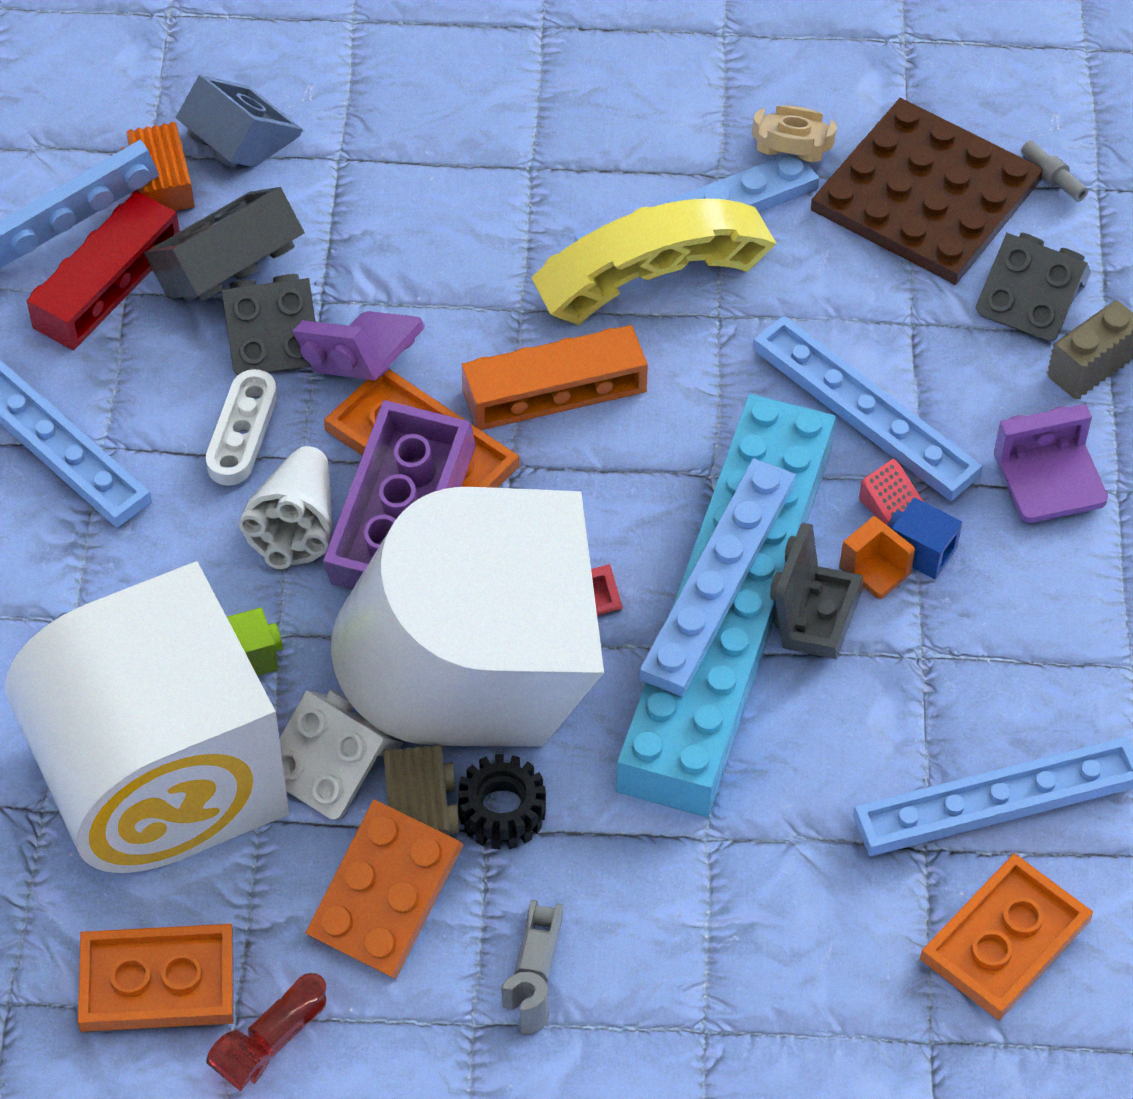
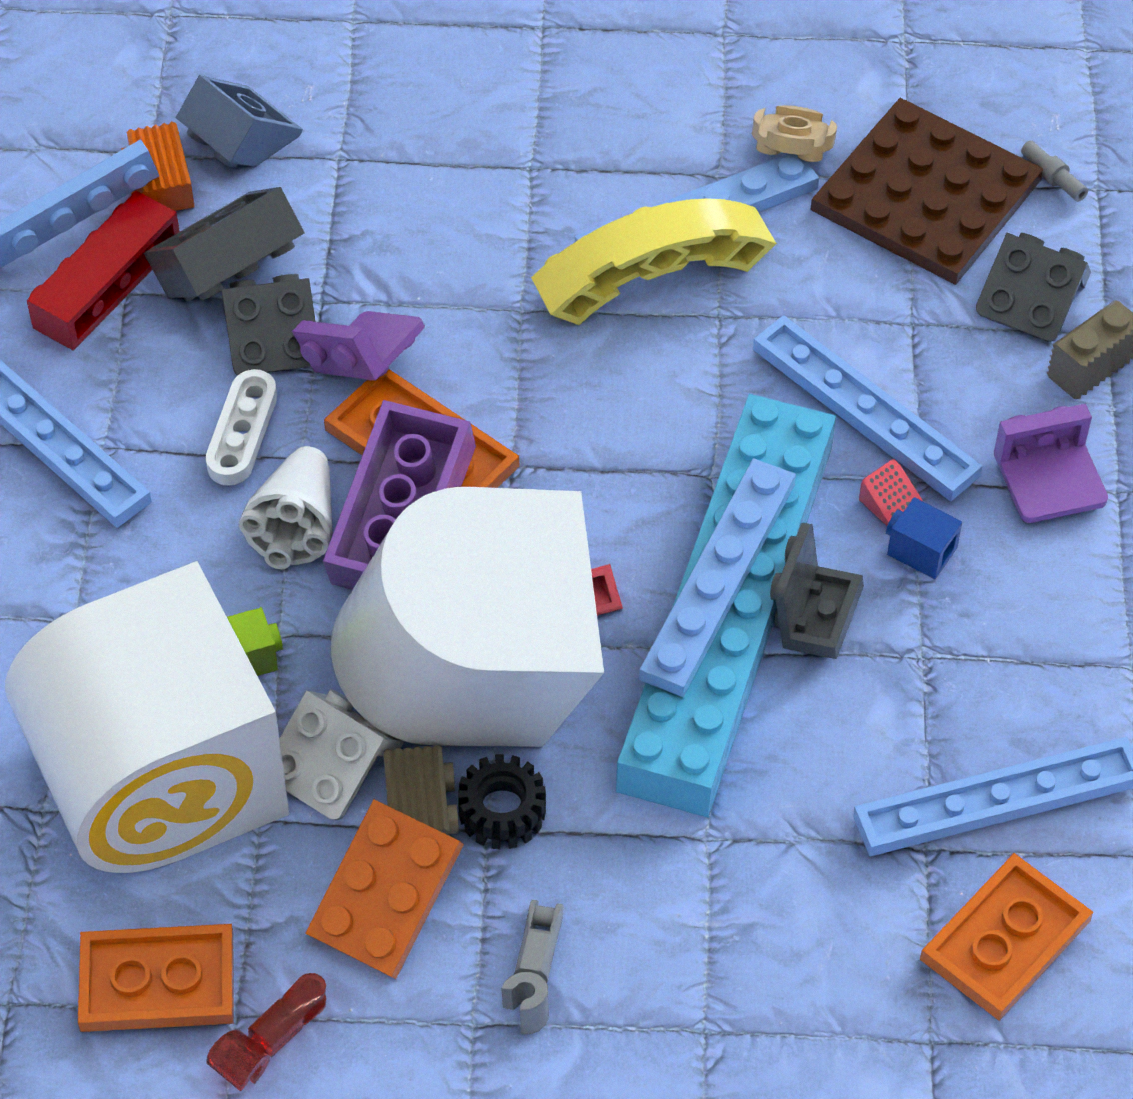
orange brick [461,325,648,430] -> none
orange panel [839,515,915,599] -> none

